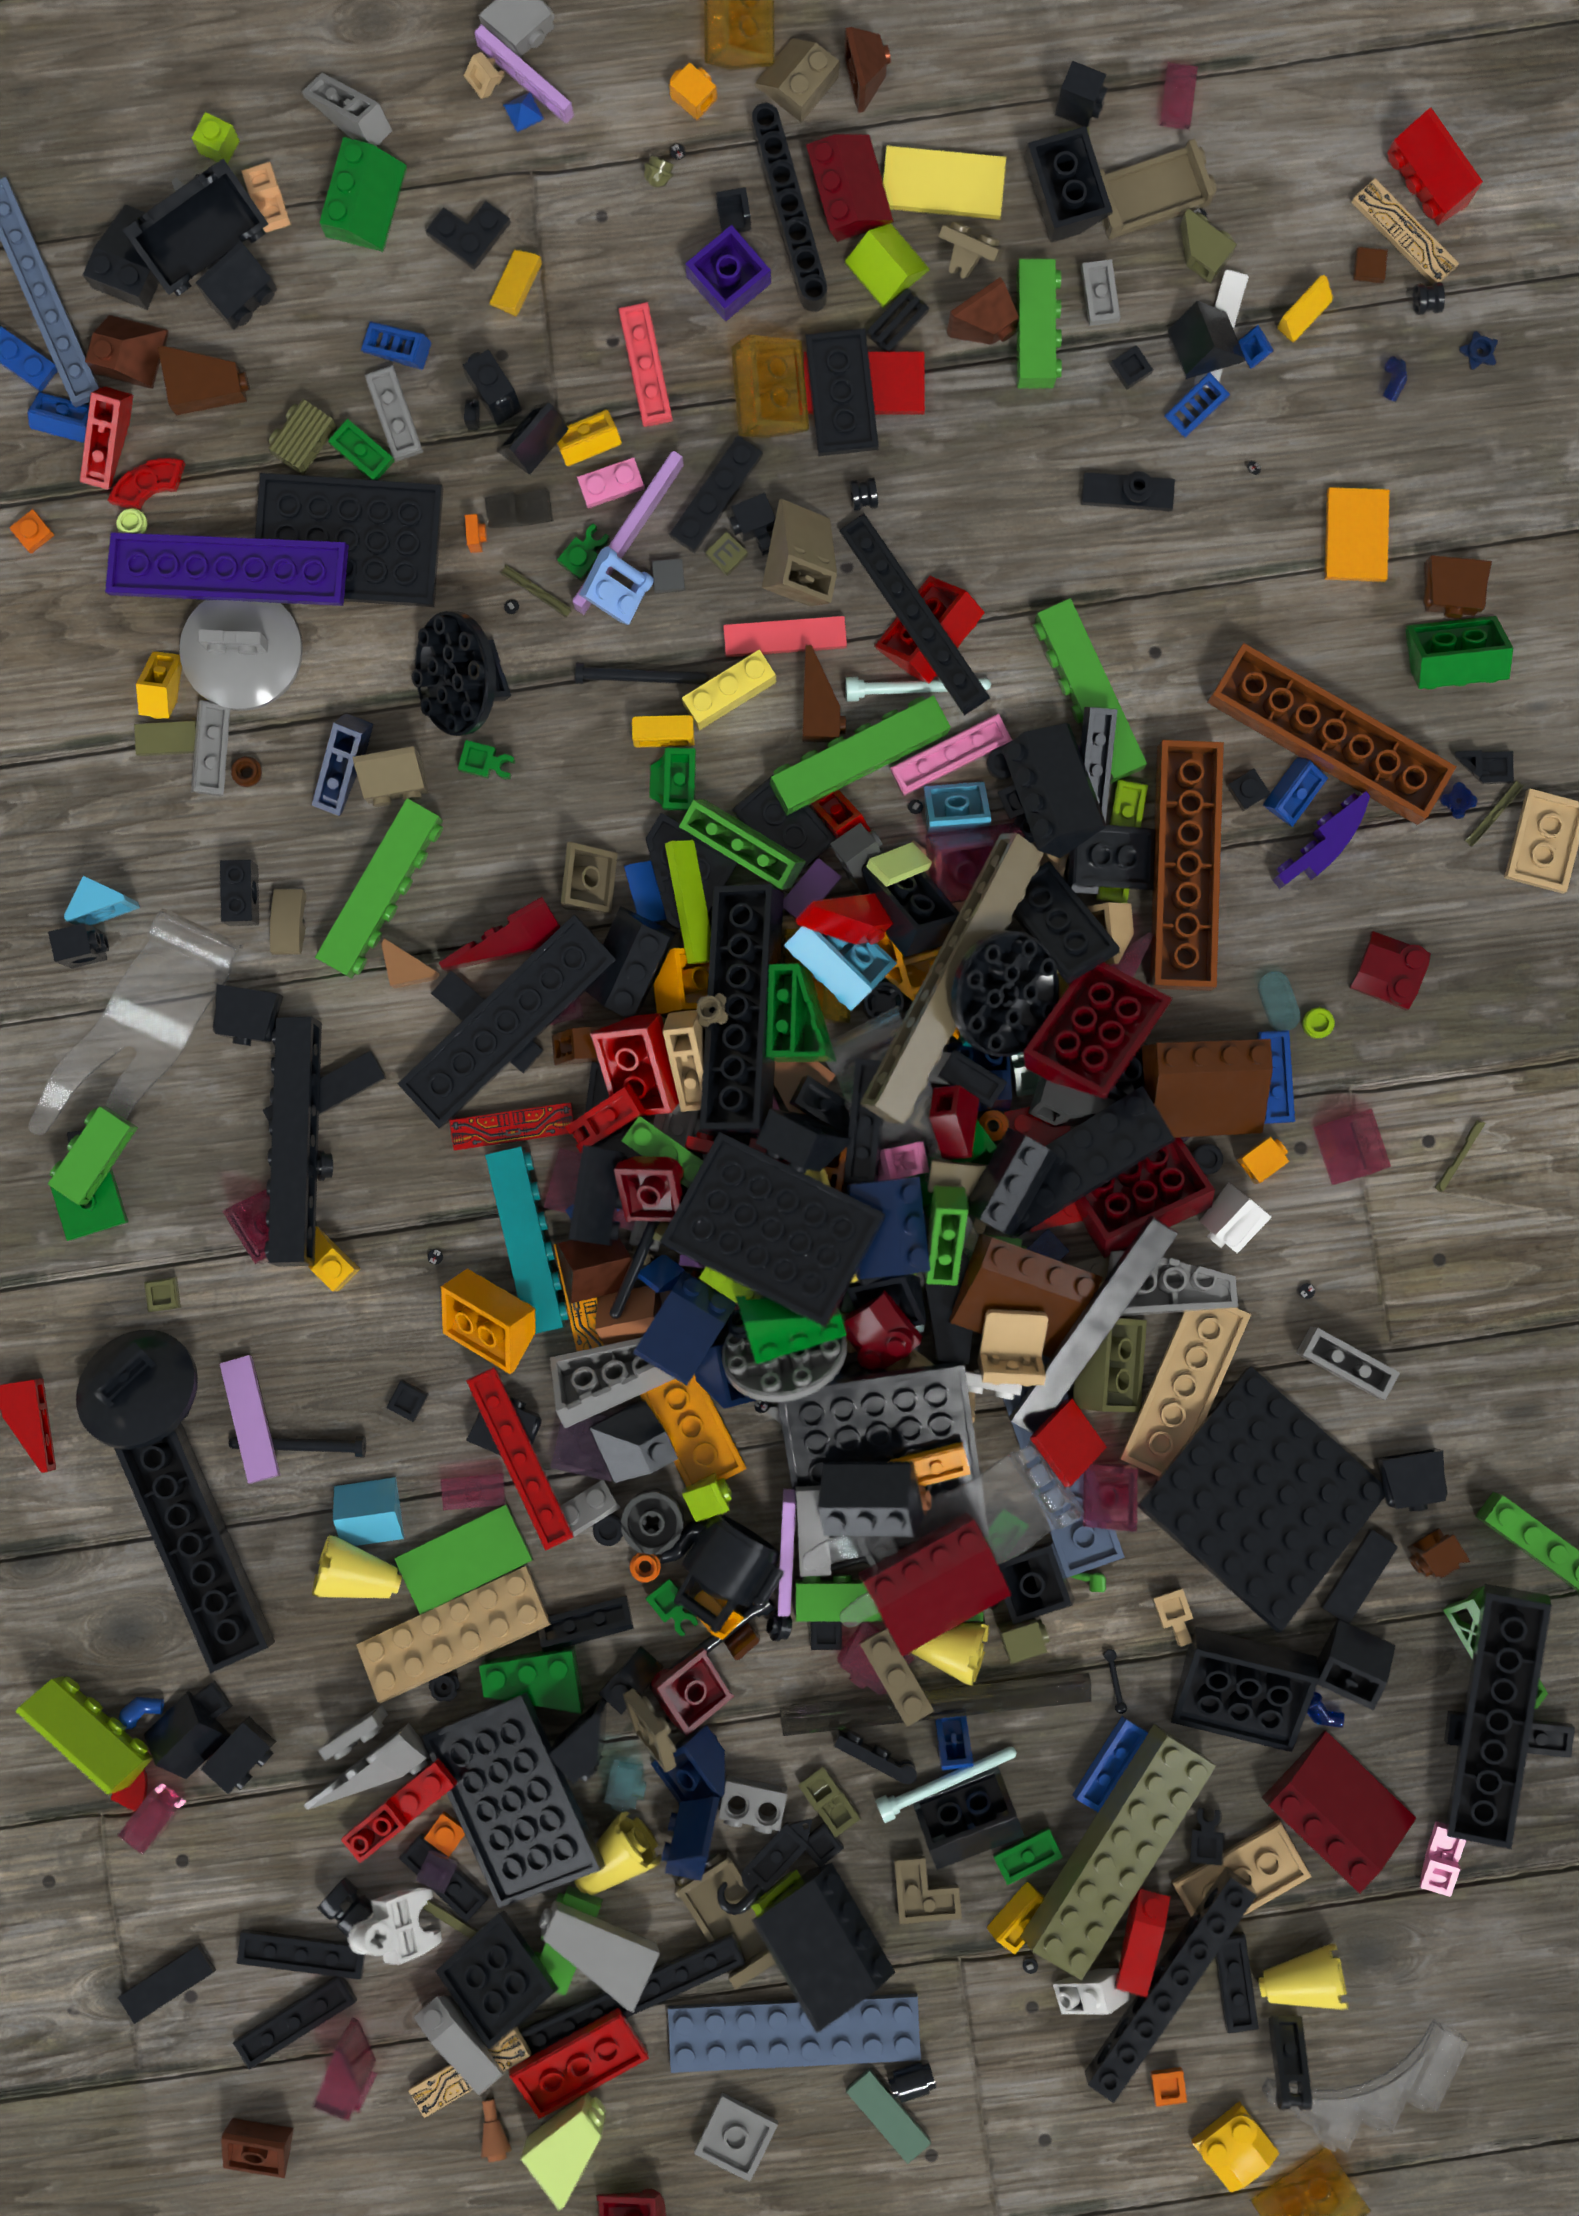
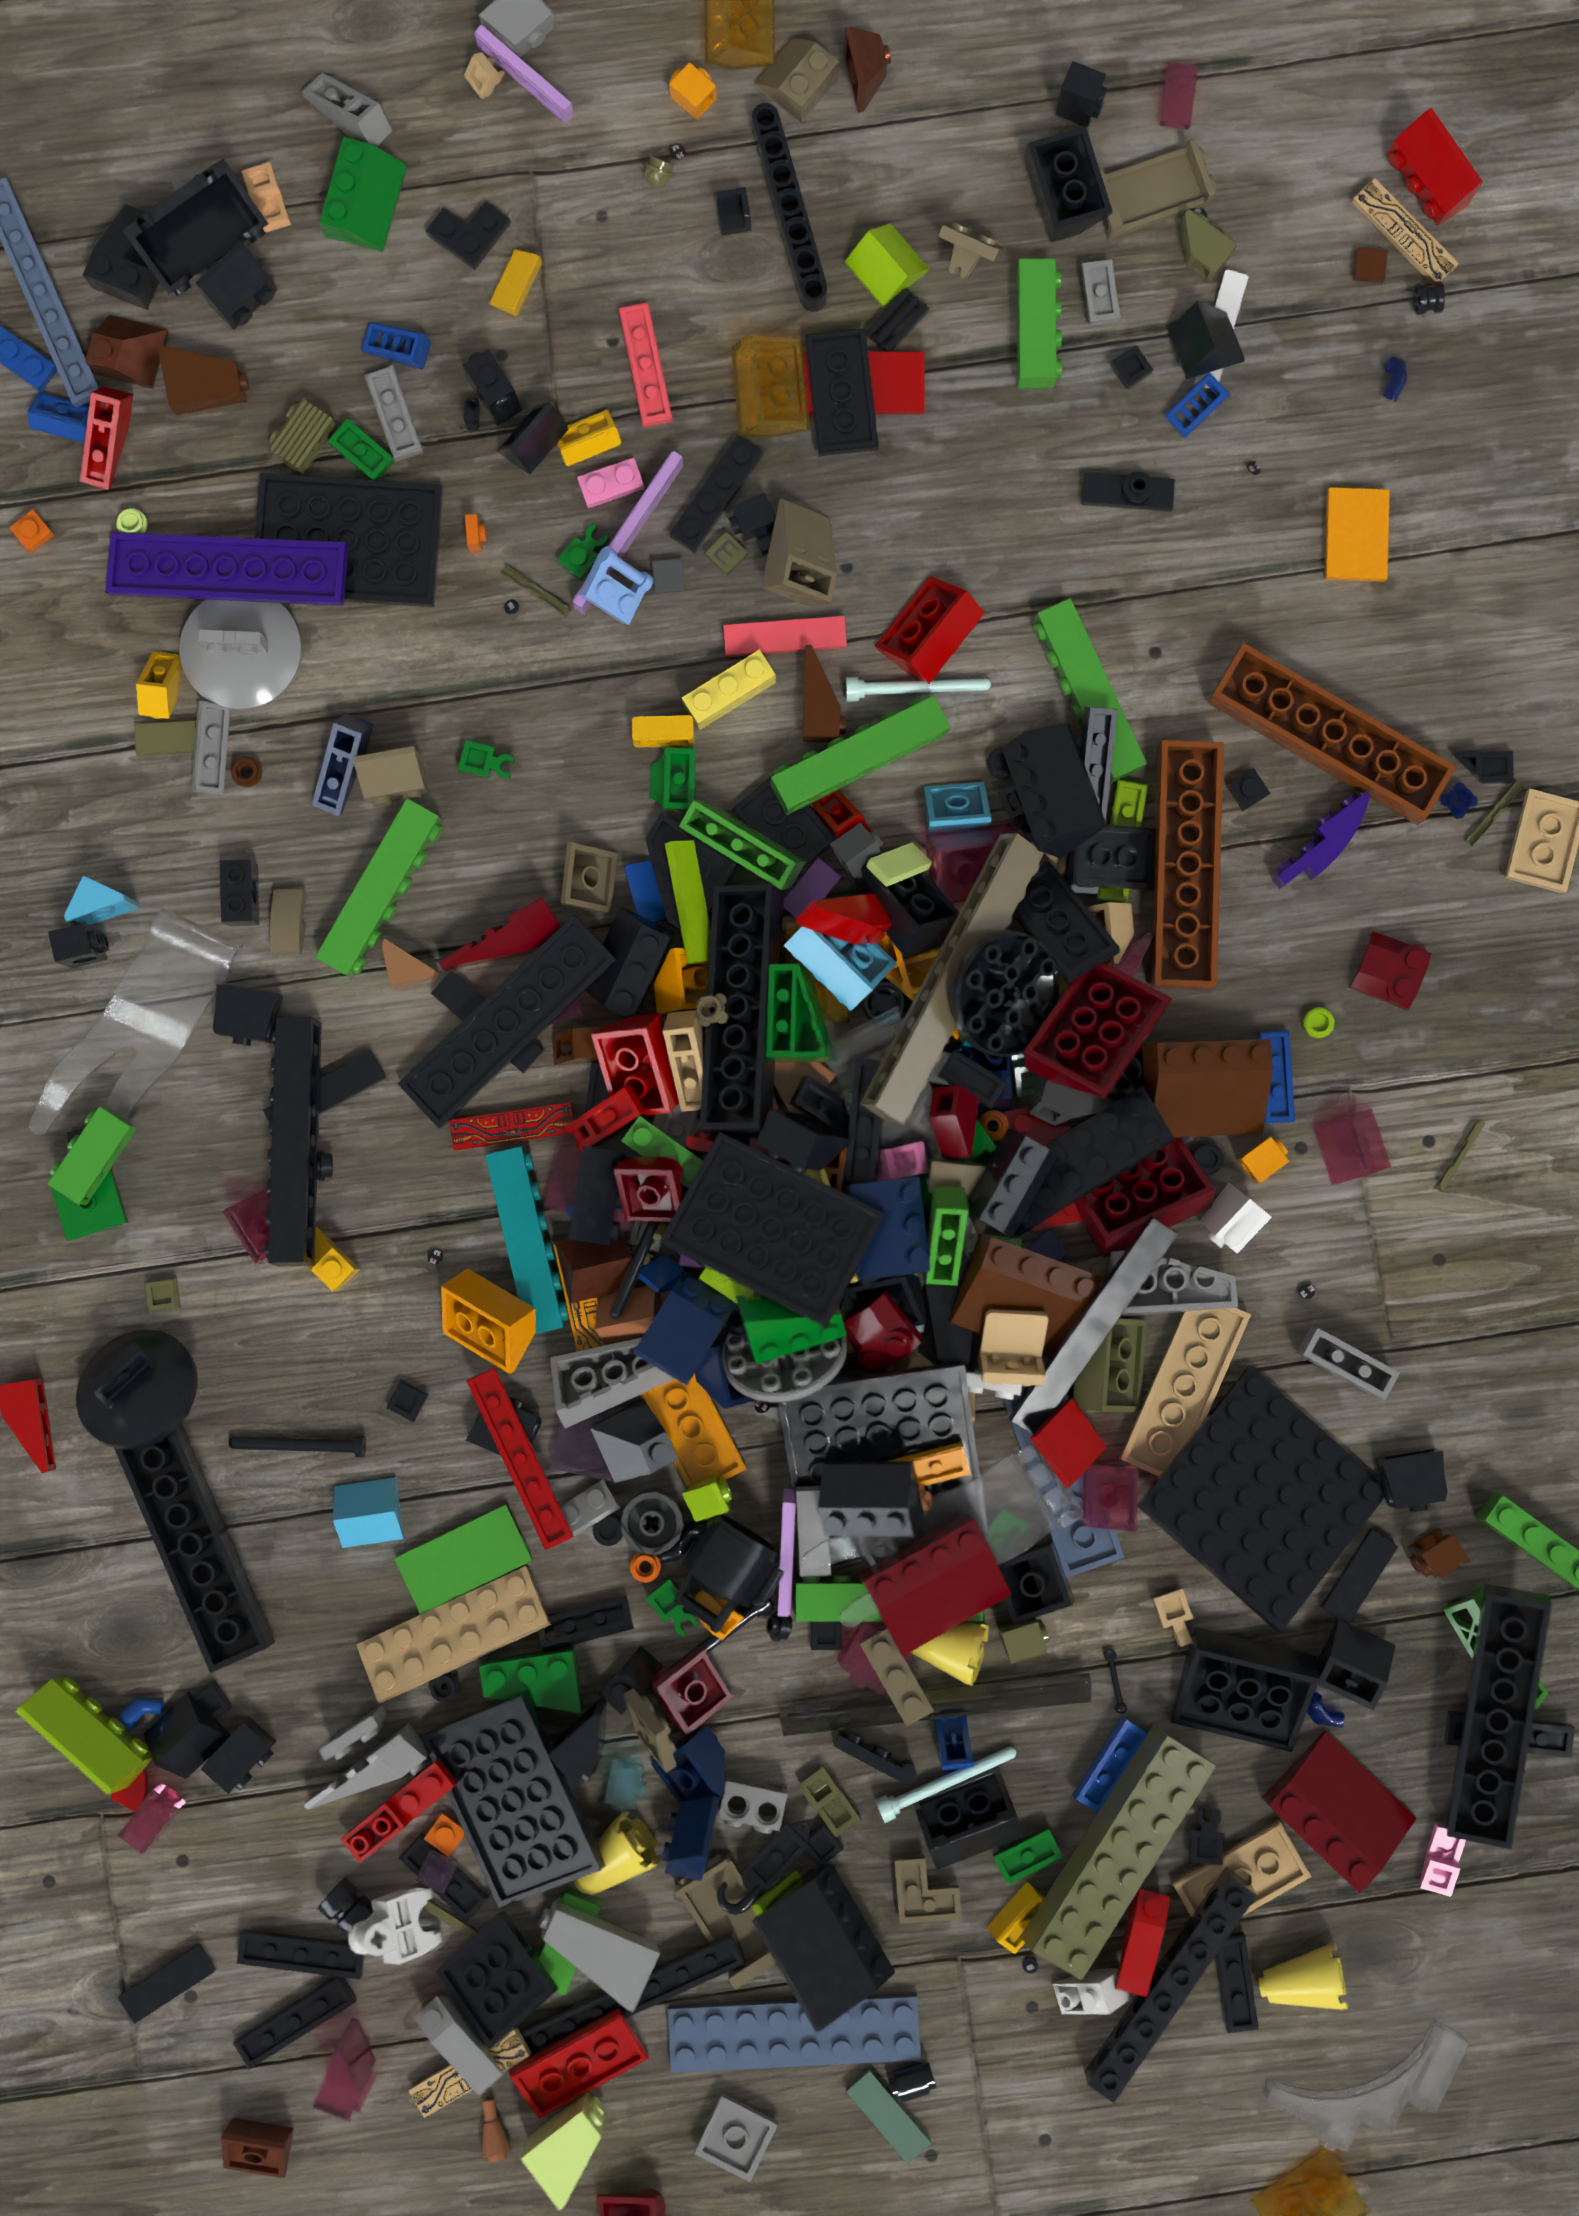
red tile [107,458,186,510] -> none
lime brick [191,112,240,164] -> none
lavender tile [220,1355,280,1484] -> none
light yellow cone [312,1535,402,1598] -> none
black bracket [412,611,511,736] -> none
clear pink plate [441,1473,506,1510] -> none
clear smoke slope [485,489,553,528] -> none
blue slope [503,92,544,133] -> none
black bar [575,662,710,685] -> none
dark purple brick [685,225,771,322] -> none
reddish brown slope [724,1622,760,1661] -> none
dark red slope [806,134,894,242] -> none
black tile [839,514,990,716] -> none
black wheel [850,477,878,511] -> none
light yellow tile [883,146,1006,220] -> none
bright pink tile [890,713,1012,796] -> none
black piece [908,800,923,814] -> none
copper slope [947,277,1019,345] -> none
bright green hand [1071,1573,1106,1592] -> none
orange plate [1150,2067,1187,2107] -> none
yellow slope [1191,2101,1280,2192] -> none
blue slope [1238,325,1274,369] -> none
clear light blue tile [1258,971,1300,1031] -> none
blue slope [1263,757,1328,827] -> none
black plate [1268,2016,1313,2110] -> none
yellow slope [1277,274,1333,342] -> none
green slope [1406,616,1513,689] -> none
reddish brown torso [1423,555,1492,618] -> none
dark blue plate [1460,331,1498,370] -> none

